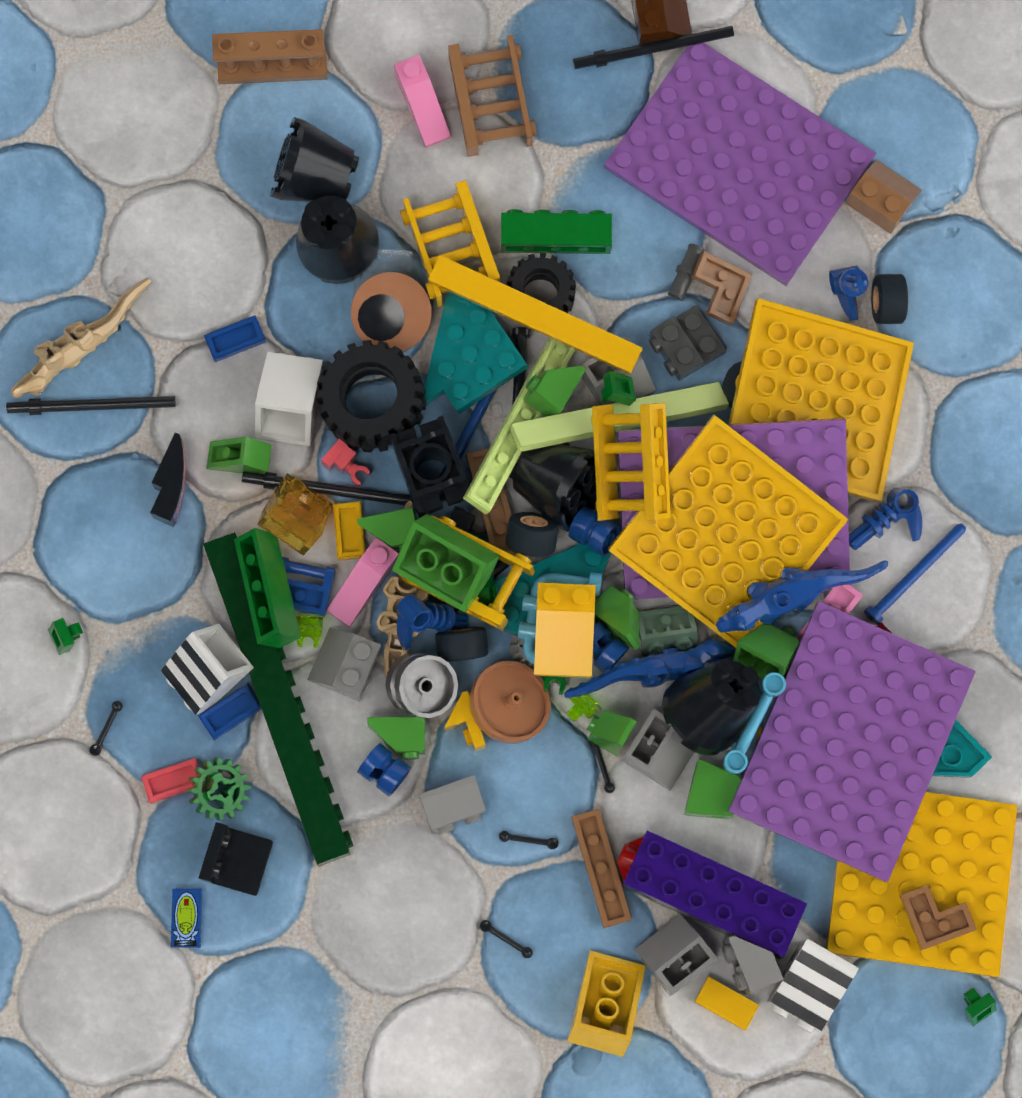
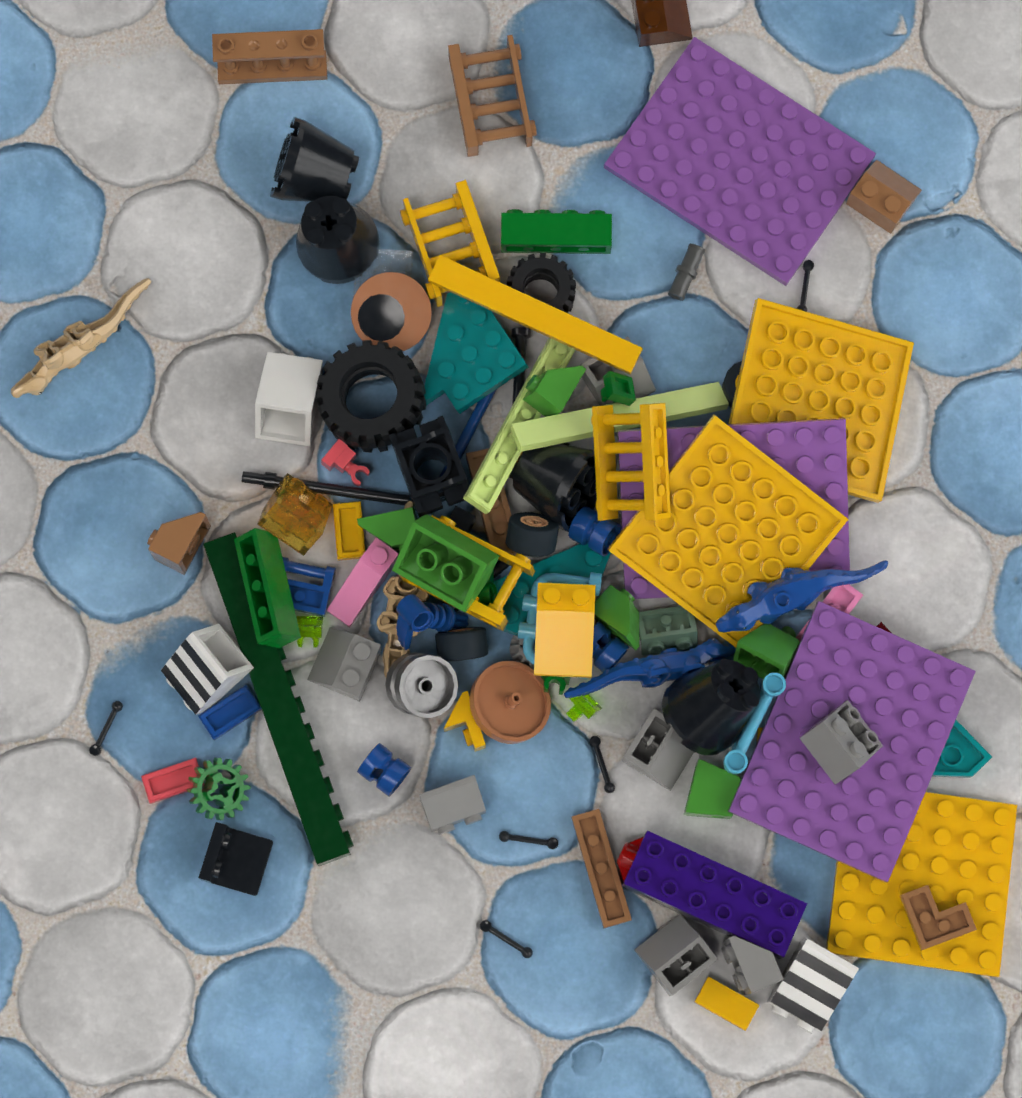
black bar [6,396,176,415] -> none
green tile [48,618,83,655] -> none
black slope [150,433,186,527] -> none
tile [171,889,202,948] -> none
blue tile [204,315,266,363] -> none
bright green slope [206,437,272,473] -> none
bright green slope [367,717,425,760] -> none
bright pink slope [394,55,451,148] -> none
yellow slope [567,950,646,1057] -> none
black bar [573,26,734,69] -> none
bright green slope [586,710,637,756] -> none
dark grey plate [649,305,726,381] -> none
medium nougat plate [691,251,752,326] -> none
blue piece [829,265,868,321] -> none
blue piece [849,487,922,550] -> none
blue bar [864,523,966,625] -> none
black wheel [871,274,908,324] -> none
green tile [964,988,996,1026] -> none
none -> medium nougat slope [147,512,211,575]
none -> black hinge [797,260,814,312]
none -> light grey slope [800,700,883,785]

